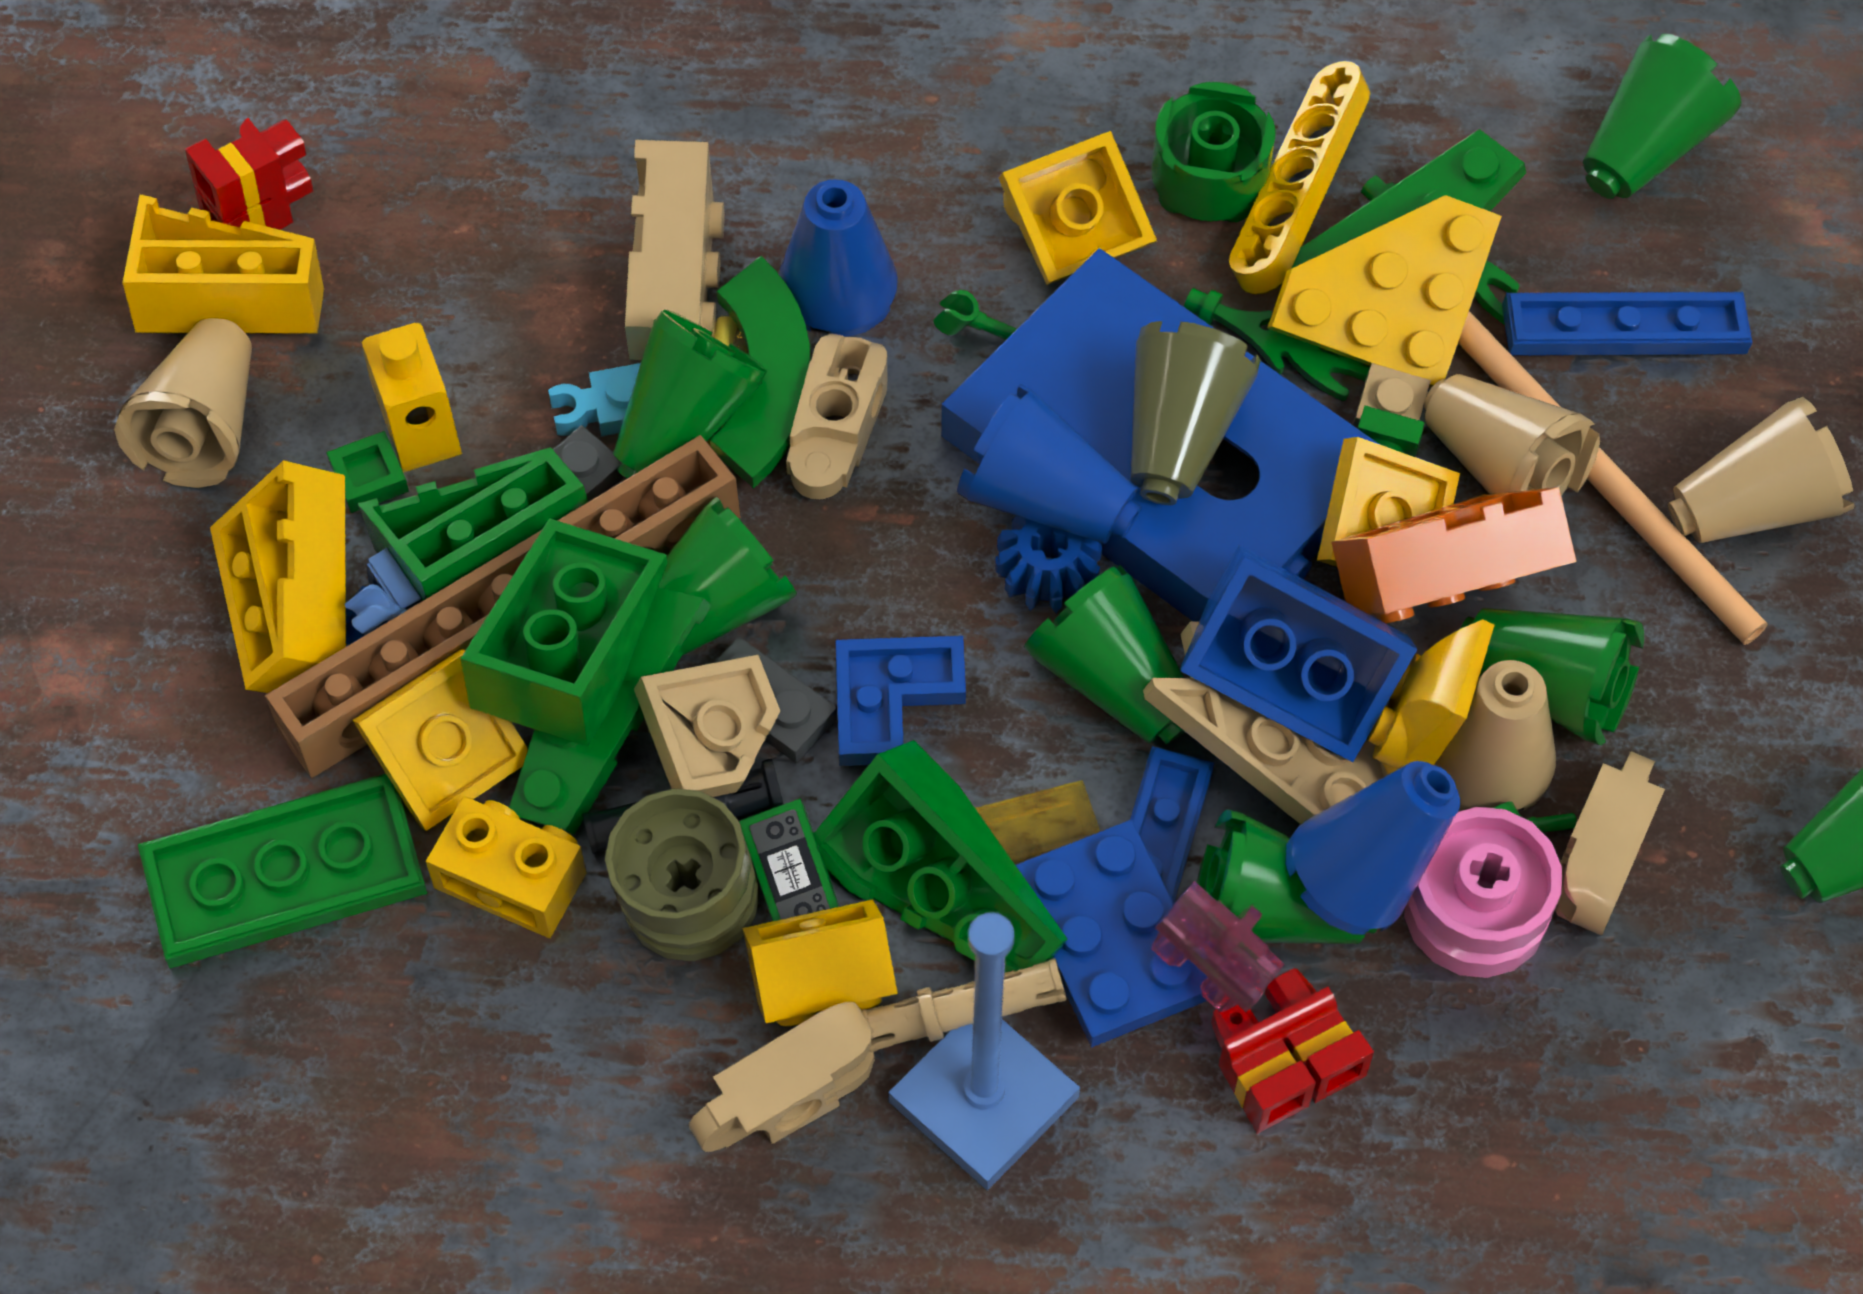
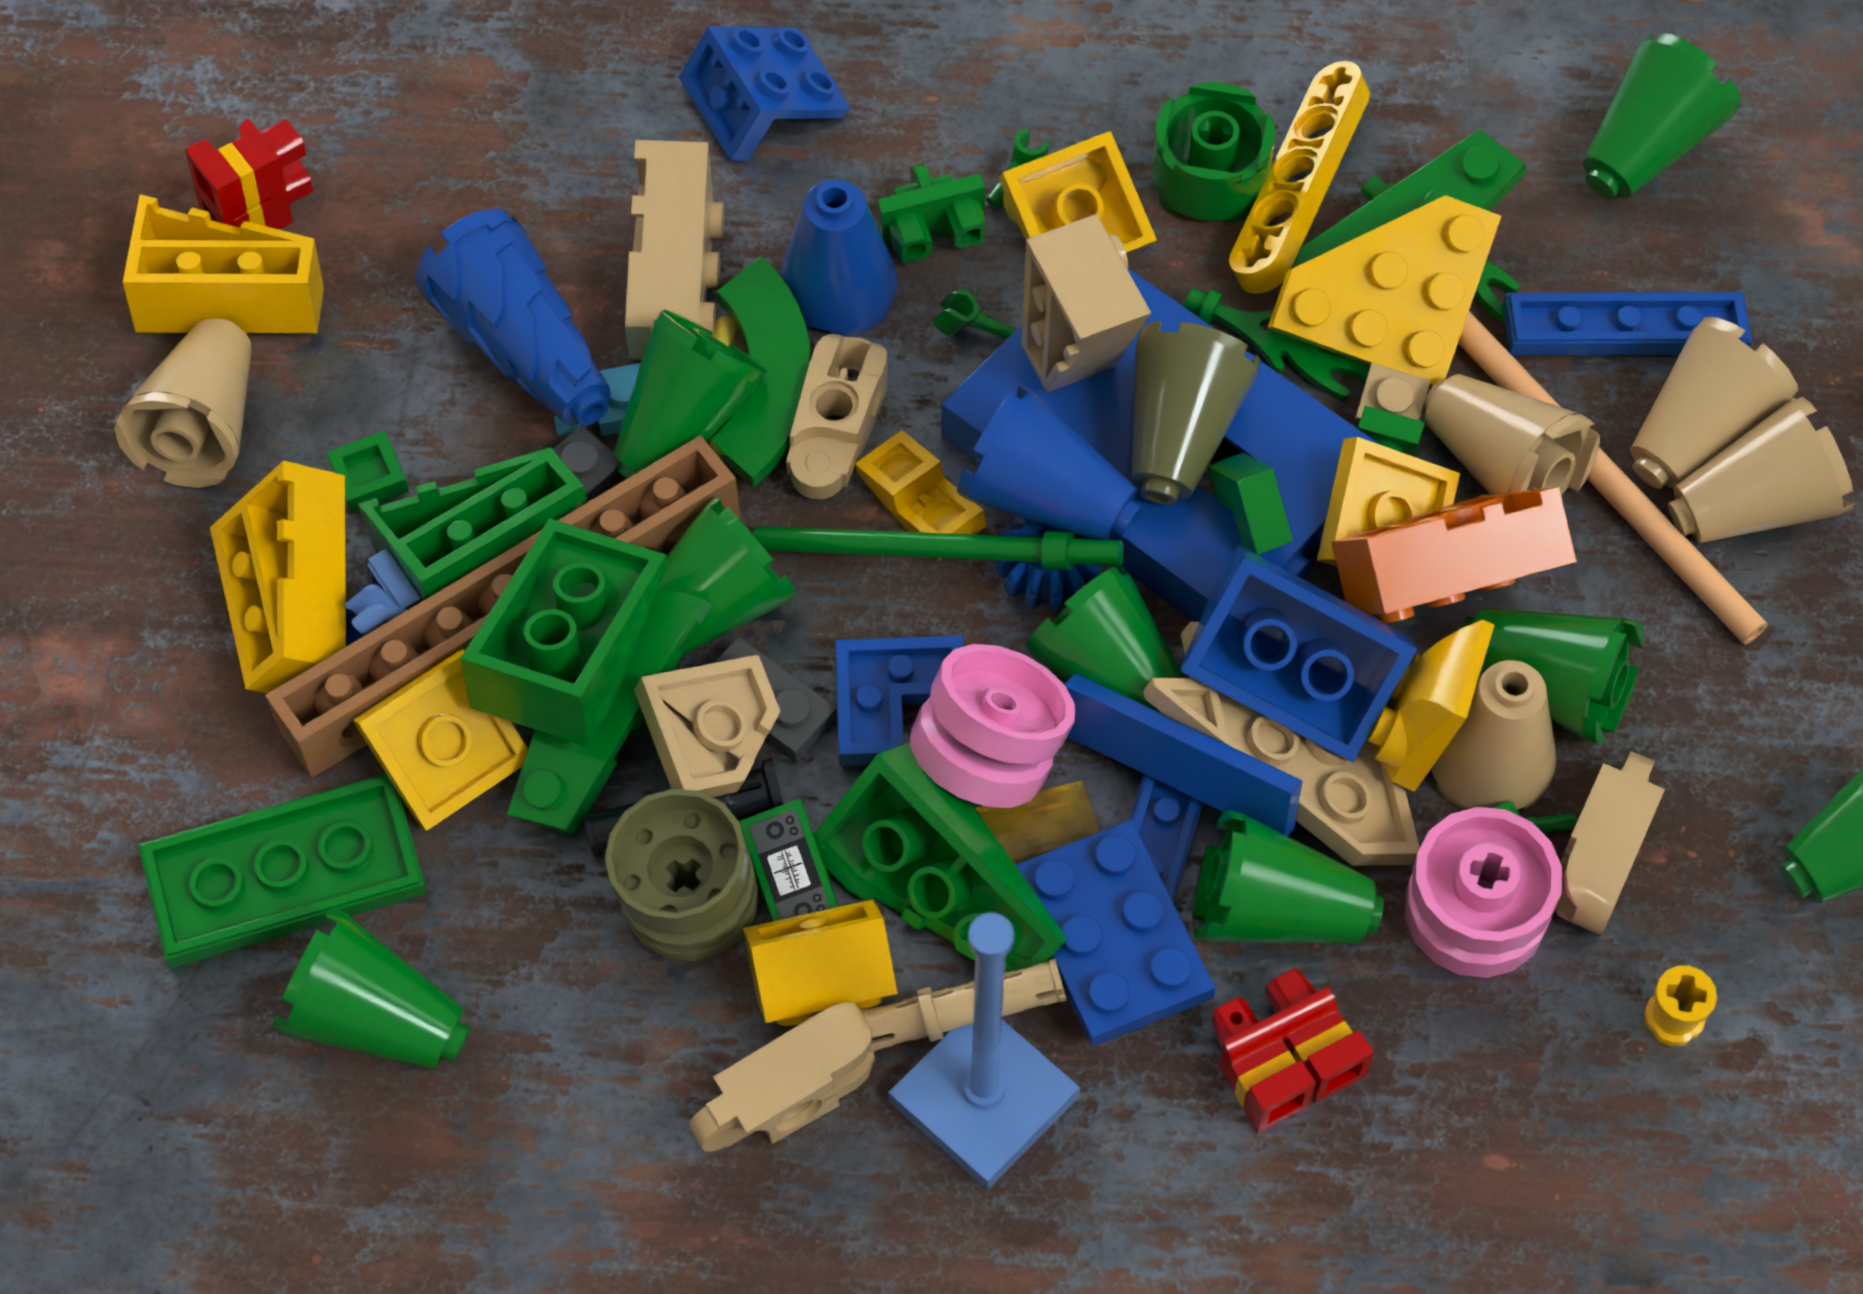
yellow torso [361,323,462,473] -> none
yellow brick [426,796,586,939] -> none
clear pink hips [1152,881,1285,1012] -> none
blue cone [1286,761,1460,935] -> none
none -> green cone [272,908,471,1070]
none -> blue cone [415,209,611,427]
none -> blue bracket [678,26,850,161]
none -> green bar [753,526,1124,570]
none -> yellow slope [855,430,987,560]
none -> green hips [877,163,985,264]
none -> bright pink wheel [910,644,1075,808]
none -> green hand [986,129,1049,208]
none -> tan wedge [1021,214,1151,392]
none -> blue tile [1064,673,1303,836]
none -> green piece [1208,453,1293,555]
none -> tan cone [1630,317,1798,489]
none -> yellow bush [1644,966,1717,1046]

